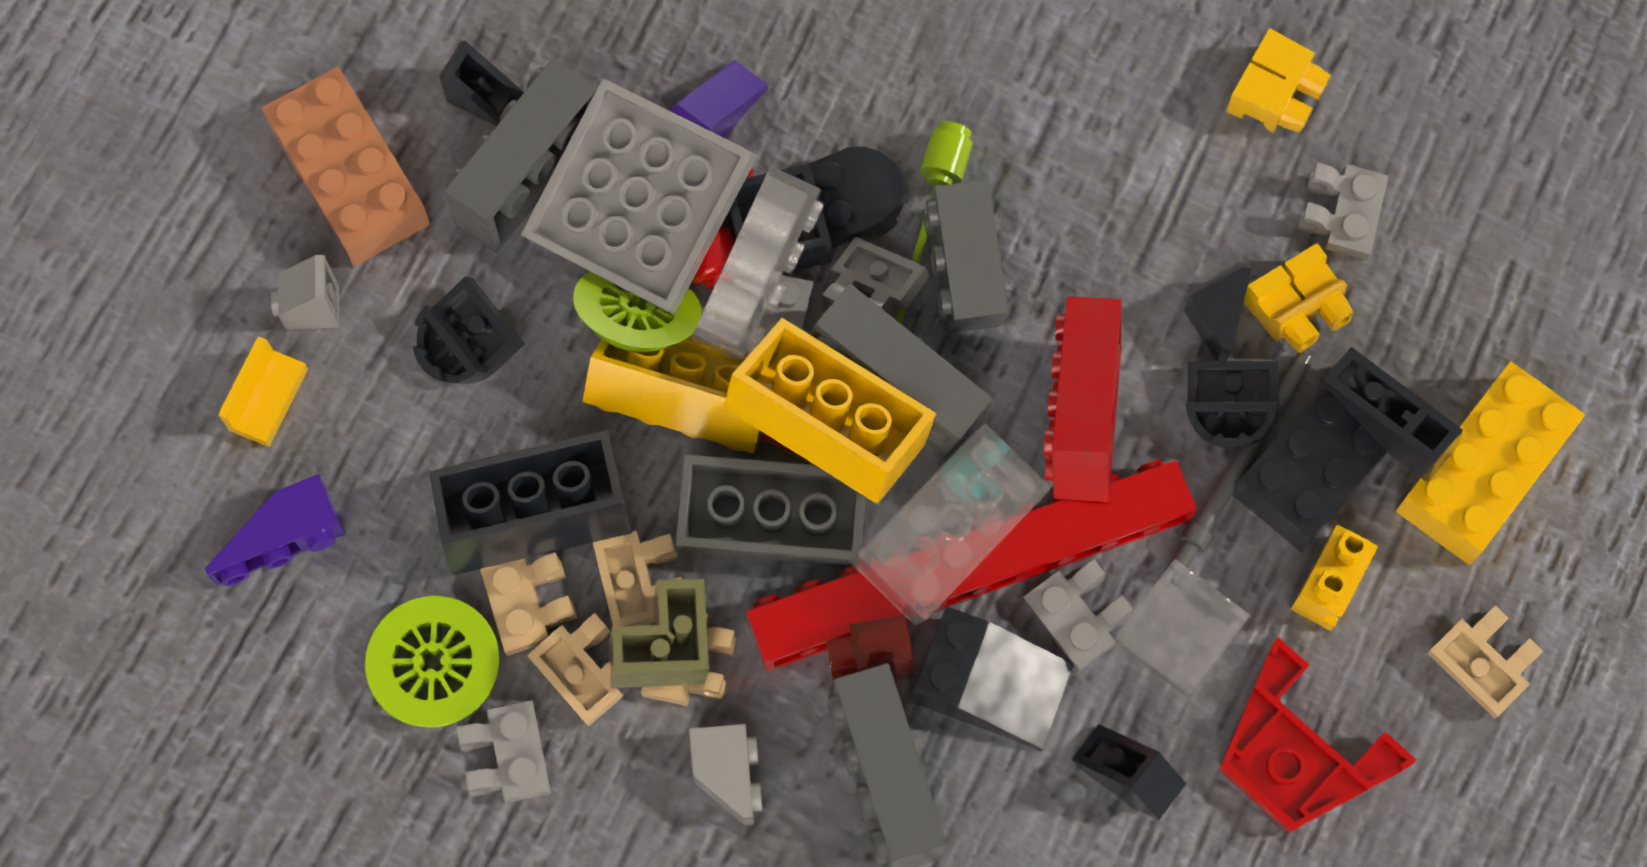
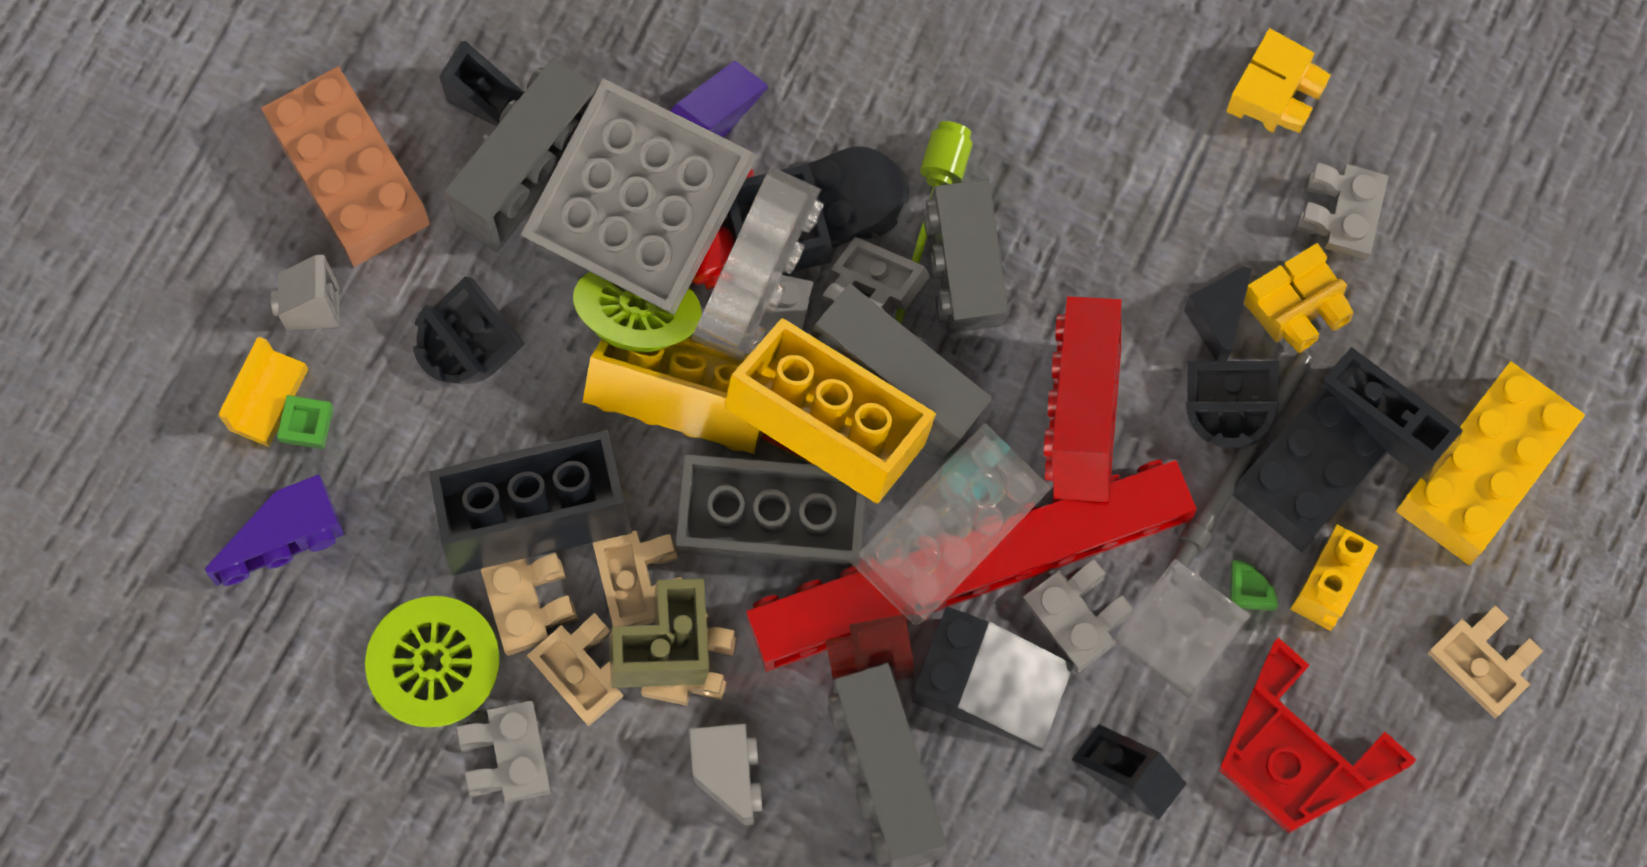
none -> bright green plate [277,395,334,450]
none -> bright green tile [1229,560,1278,611]

